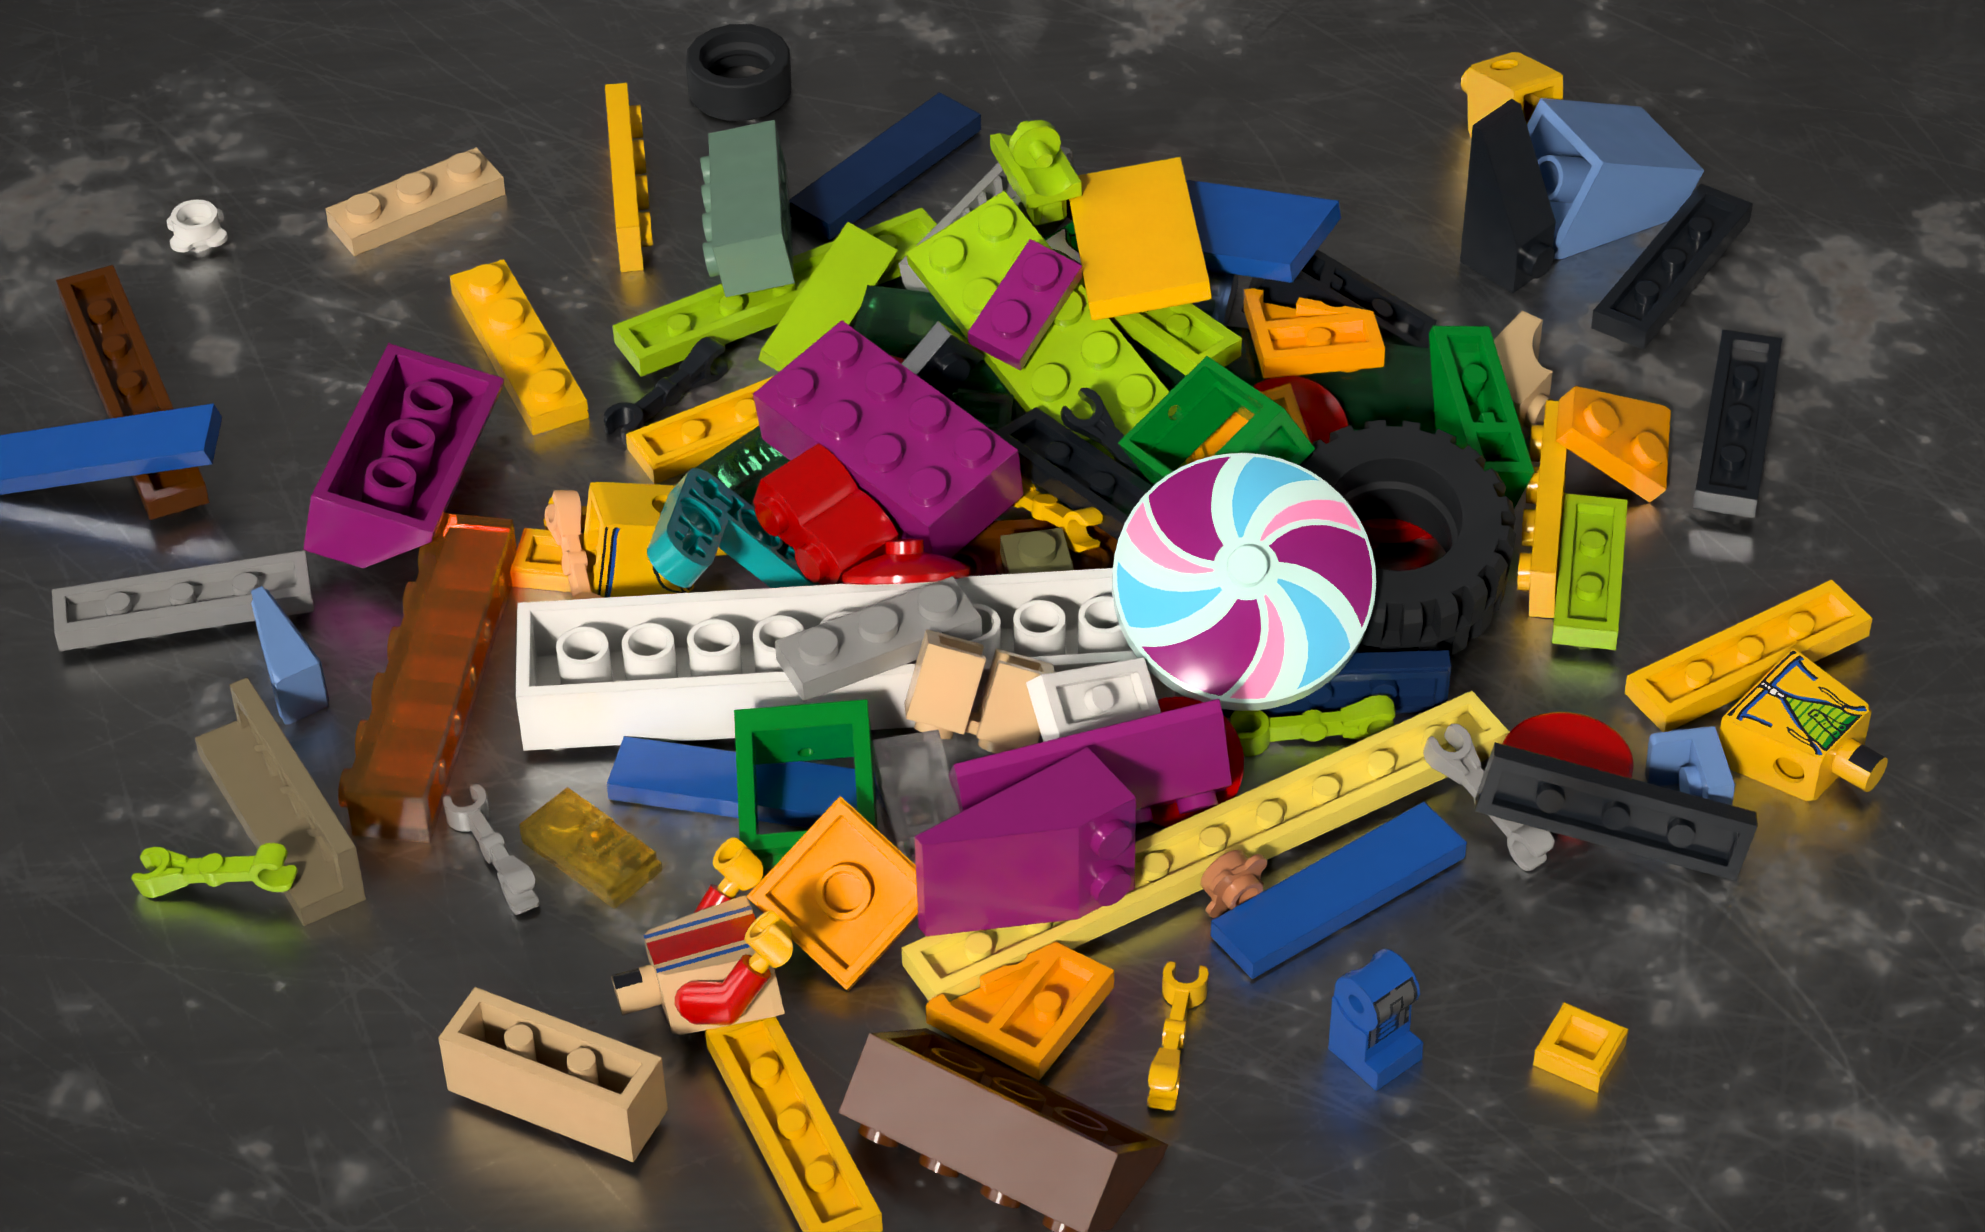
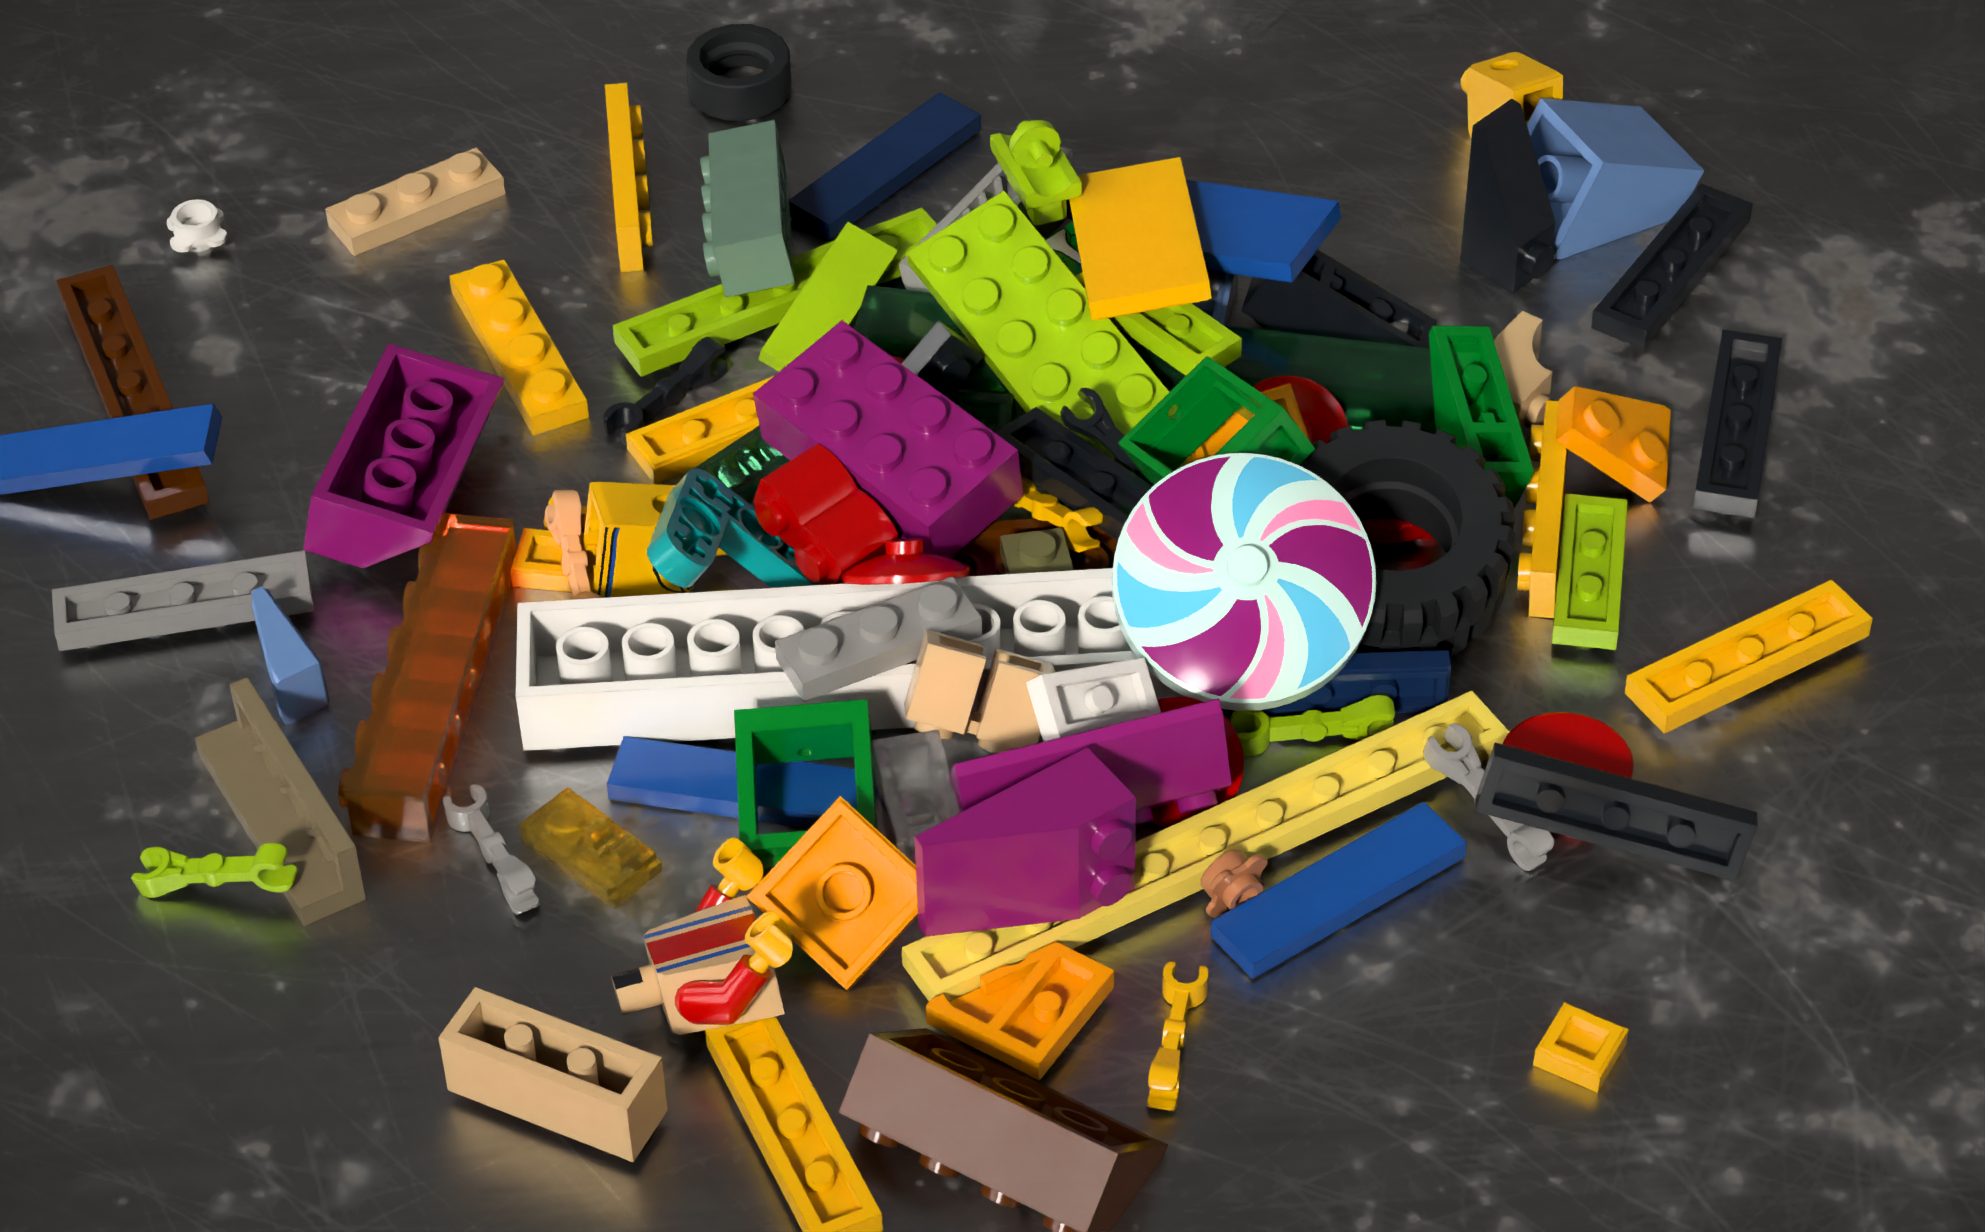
magenta plate [968,239,1083,371] -> none
light orange wing [1243,288,1385,378] -> none
blue leg [1328,948,1423,1091] -> none
medium blue bracket [1645,726,1735,805] -> none
yellow torso [1719,648,1888,801] -> none

